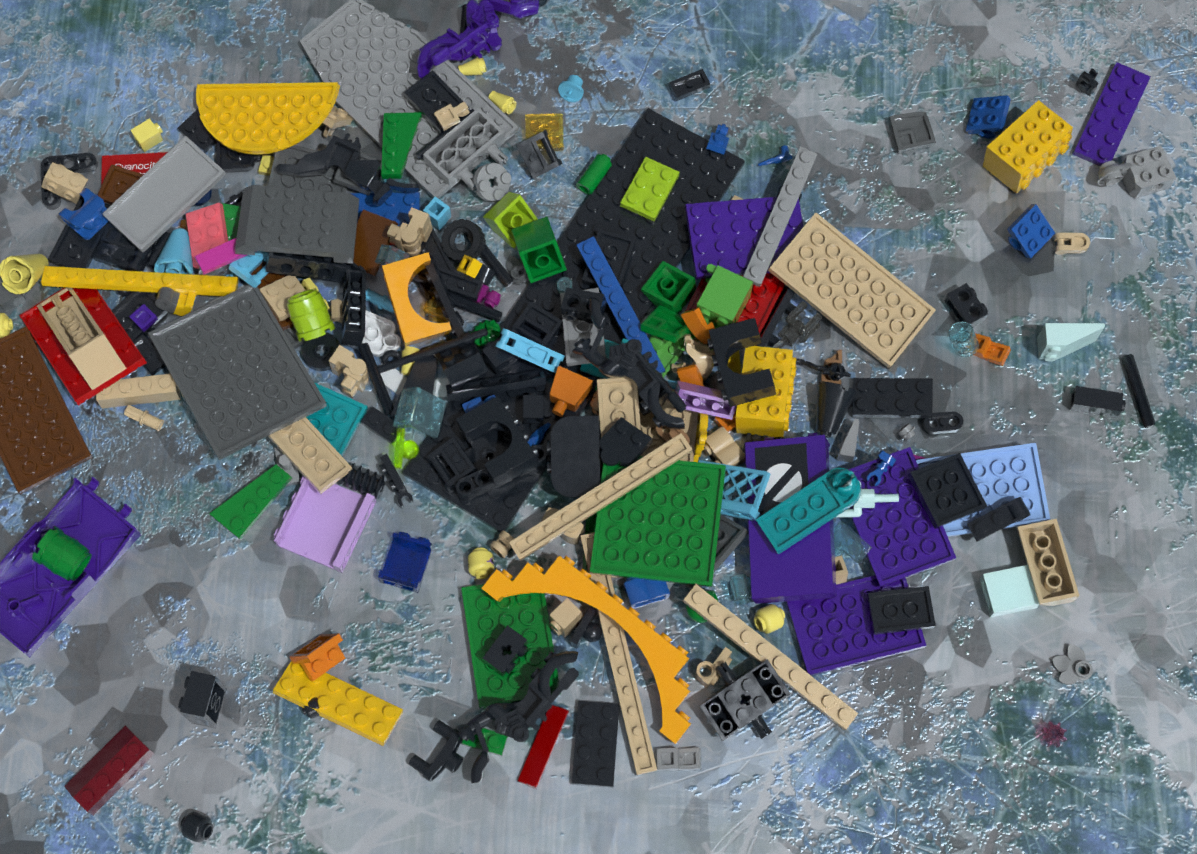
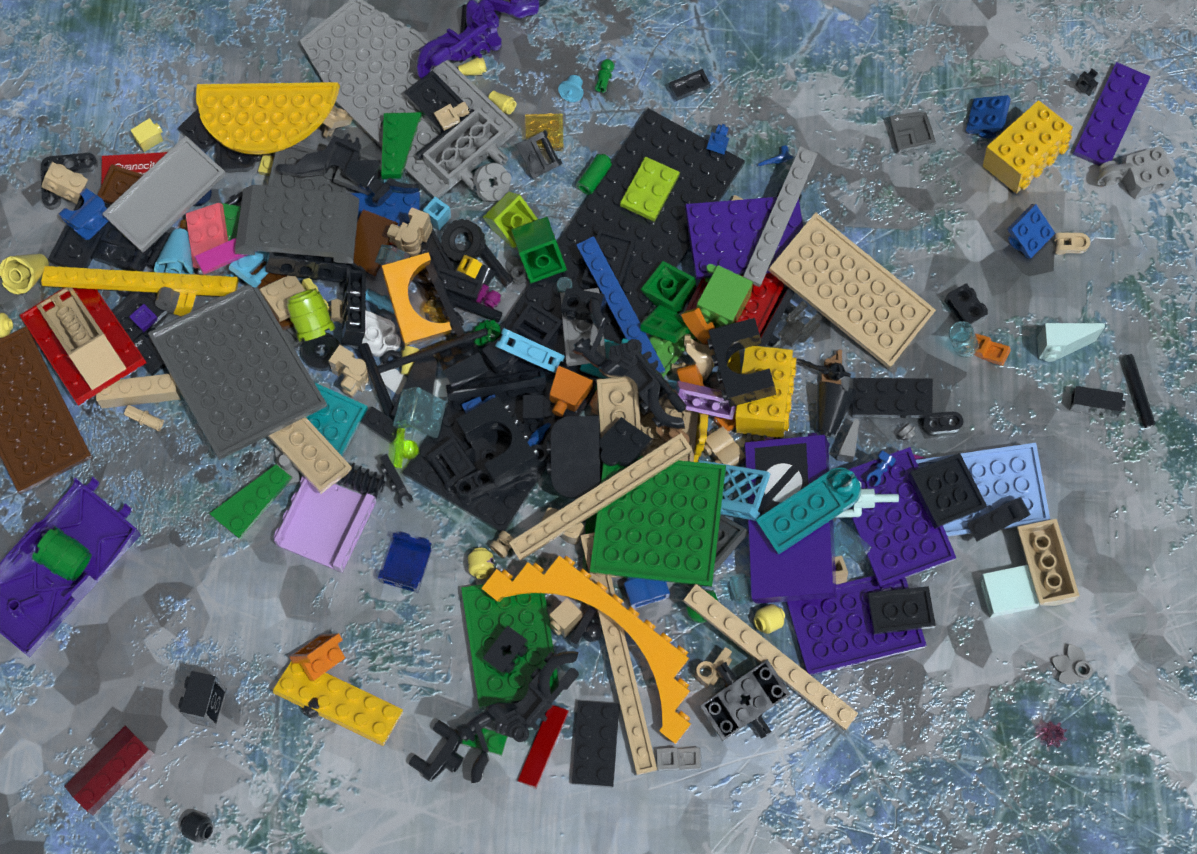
none -> green pin [595,59,615,93]

